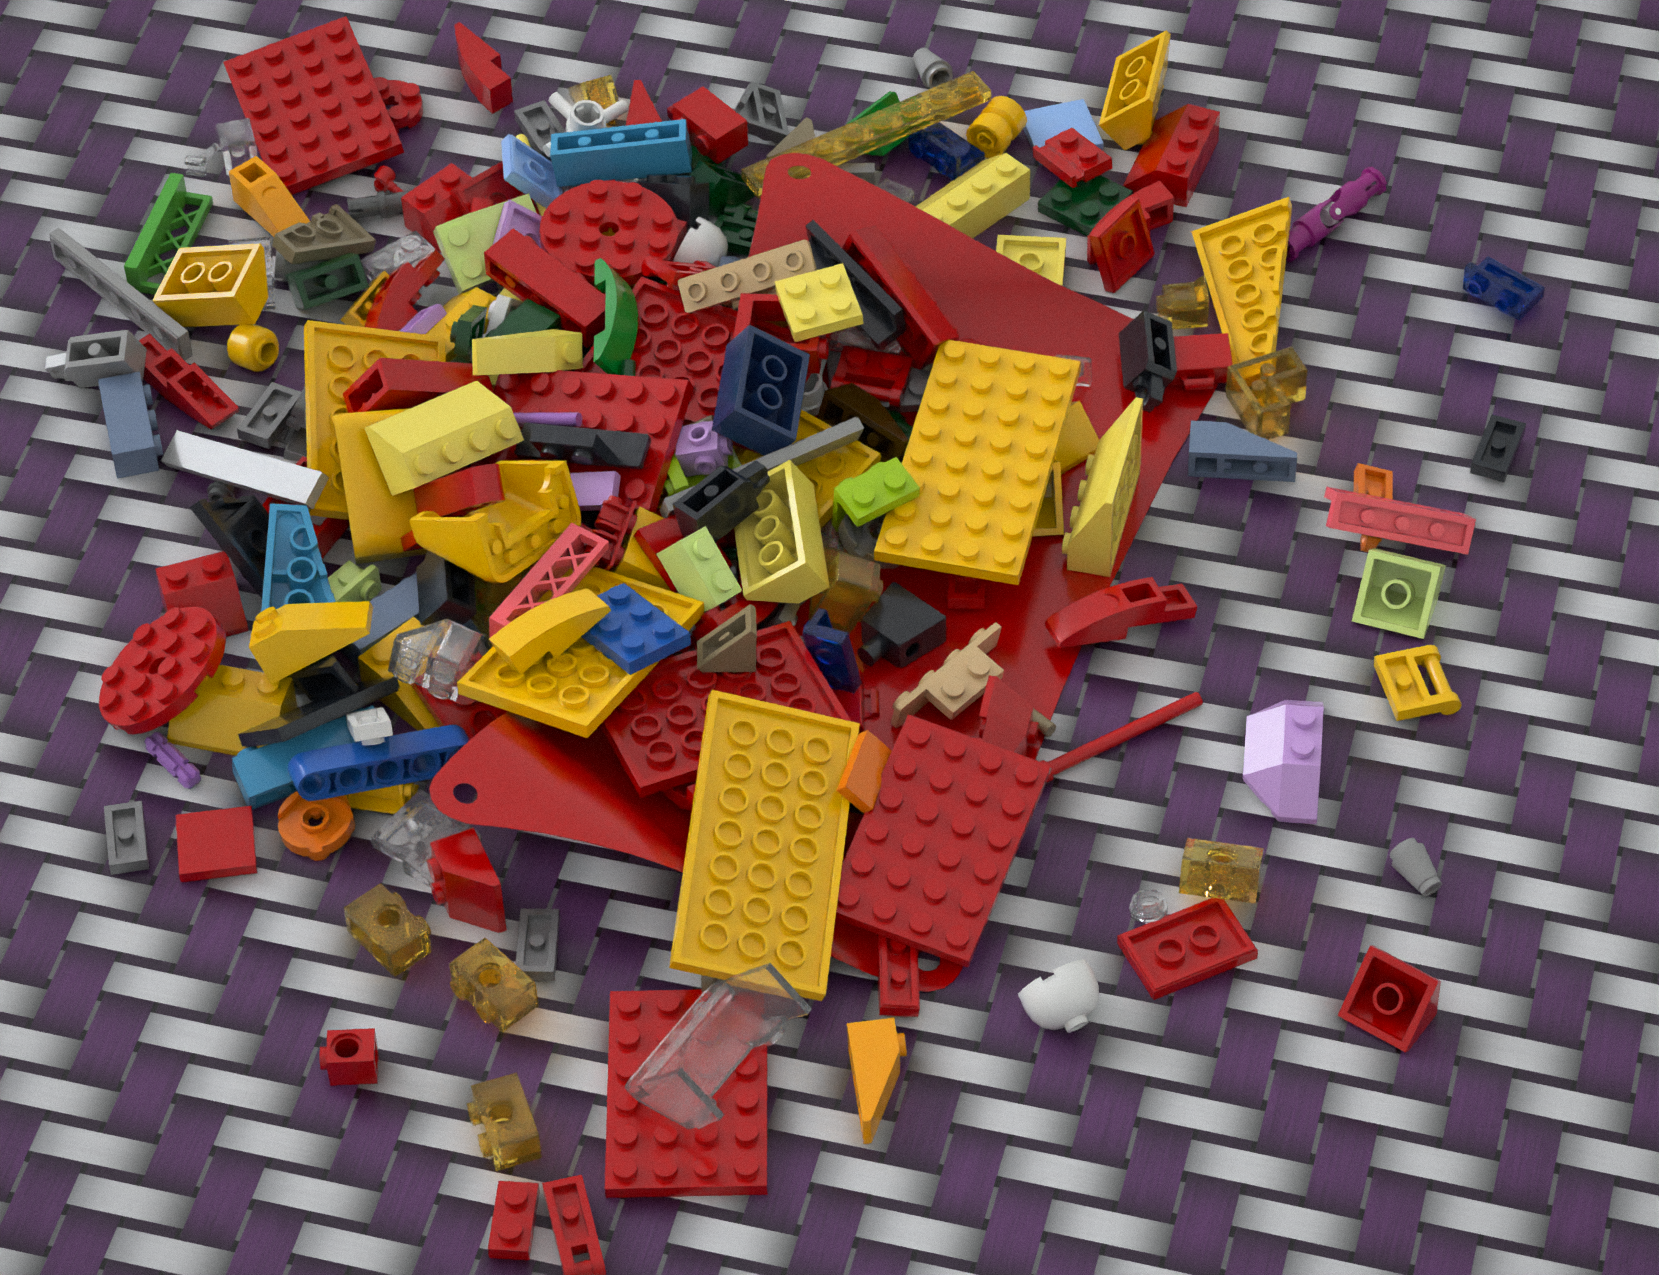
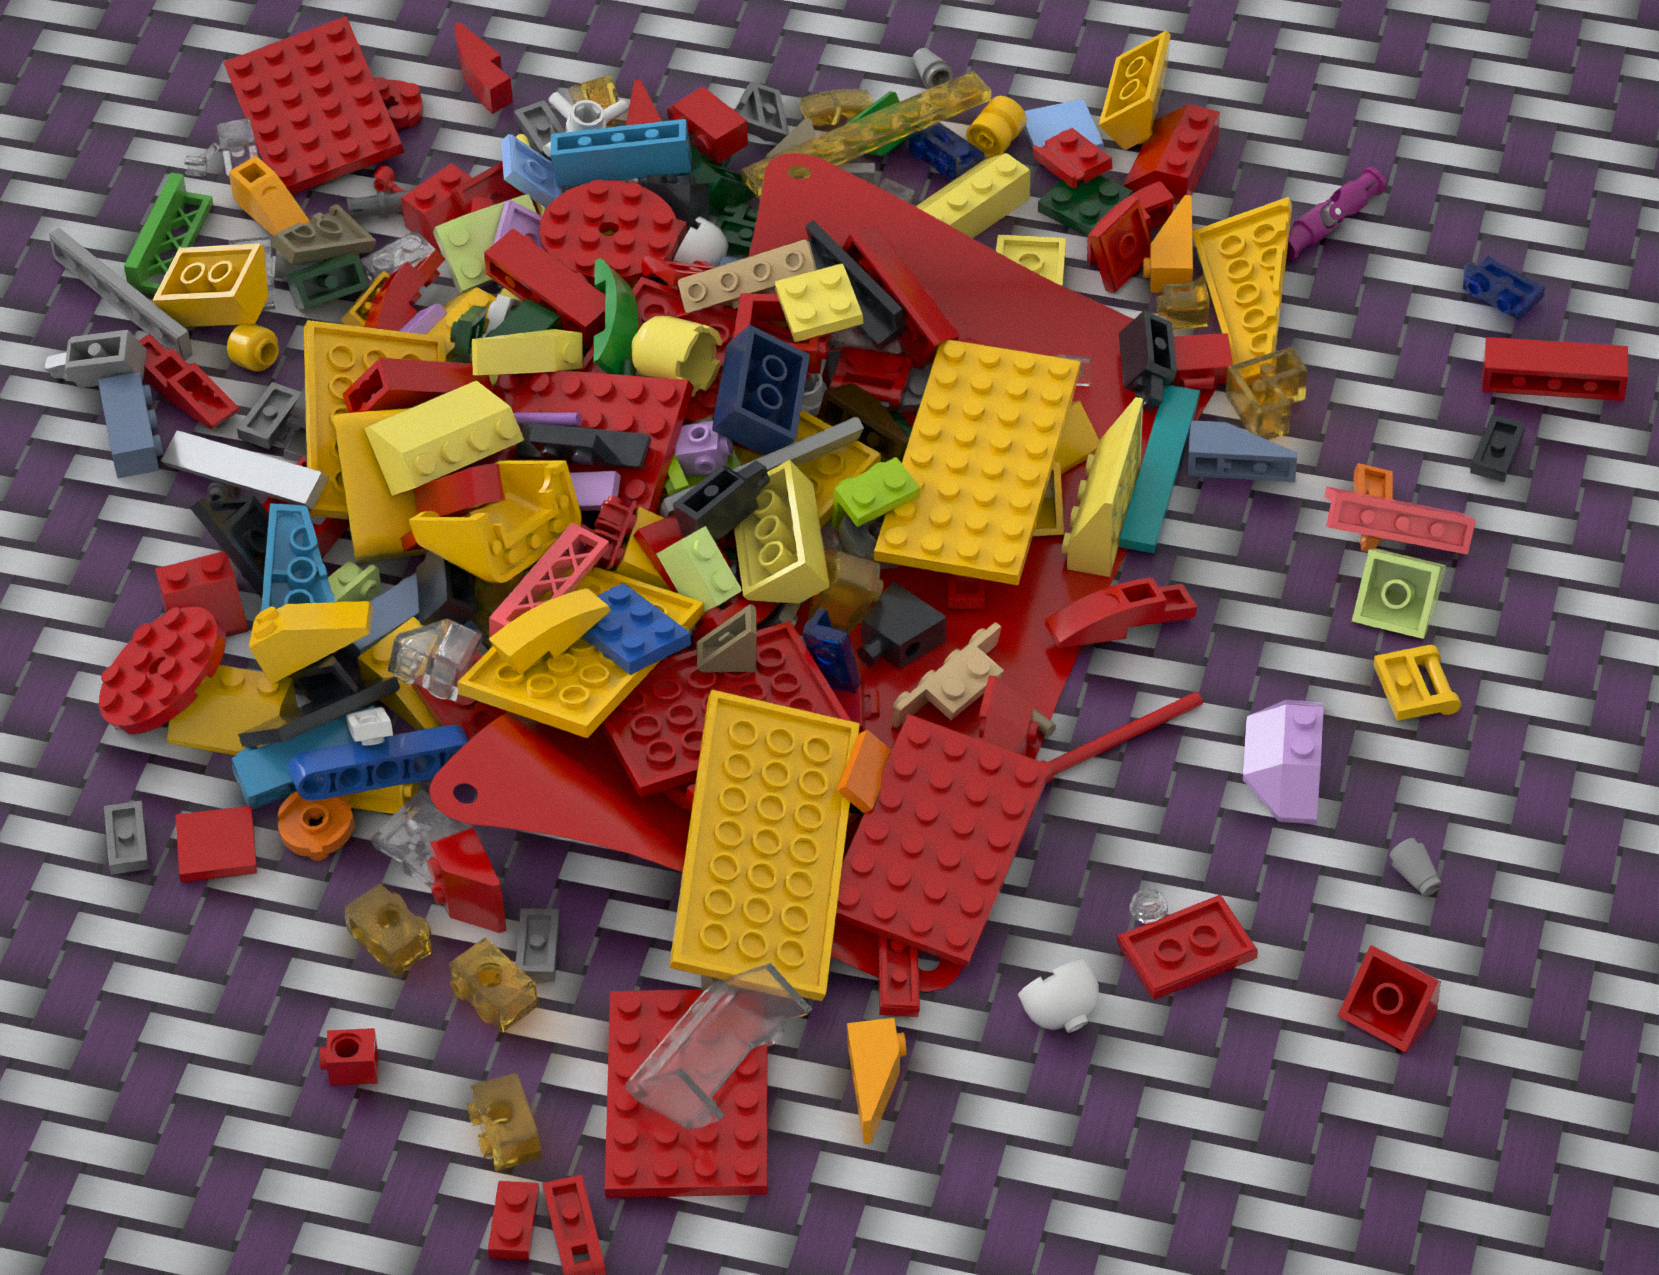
medium lavender axle [144,732,201,789] -> none
clear yellow brick [1179,838,1264,904] -> none
none -> light yellow cylinder [632,316,722,396]
none -> clear yellow slope [798,89,874,126]
none -> teal tile [1119,385,1200,553]
none -> light orange slope [1143,195,1193,293]
none -> red brick [1482,337,1628,401]

